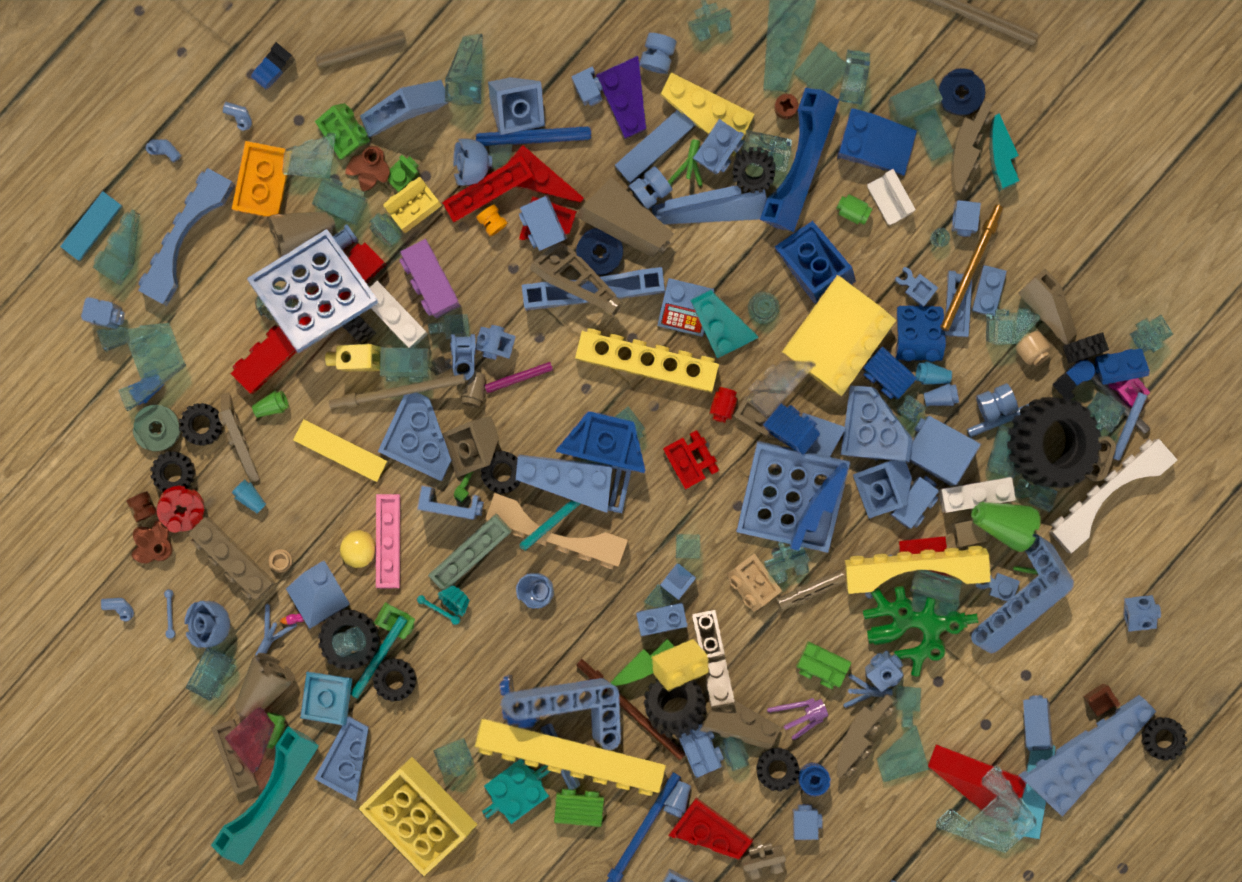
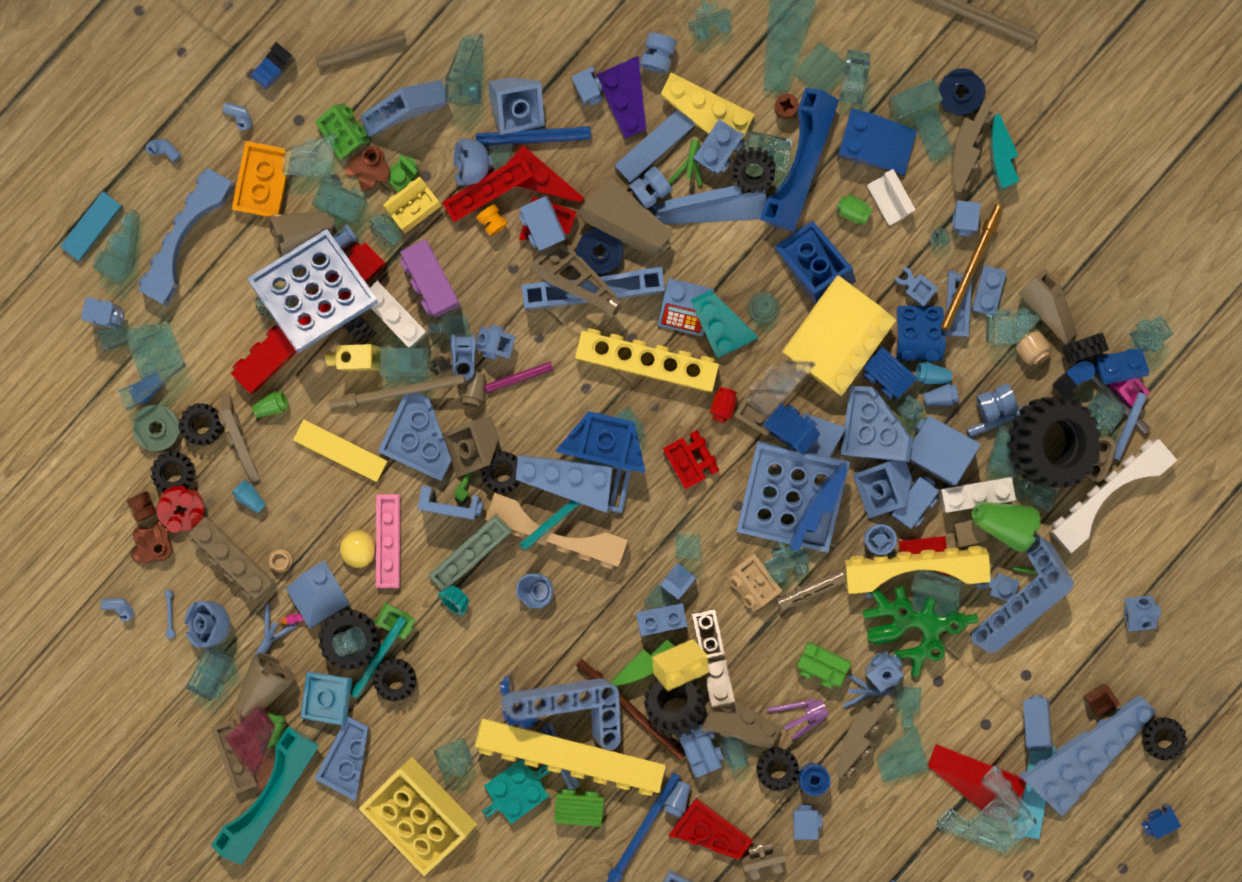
teal hinge [417,595,460,625] -> none
none -> medium blue wheel [863,524,897,555]
none -> blue brick [1141,803,1182,840]

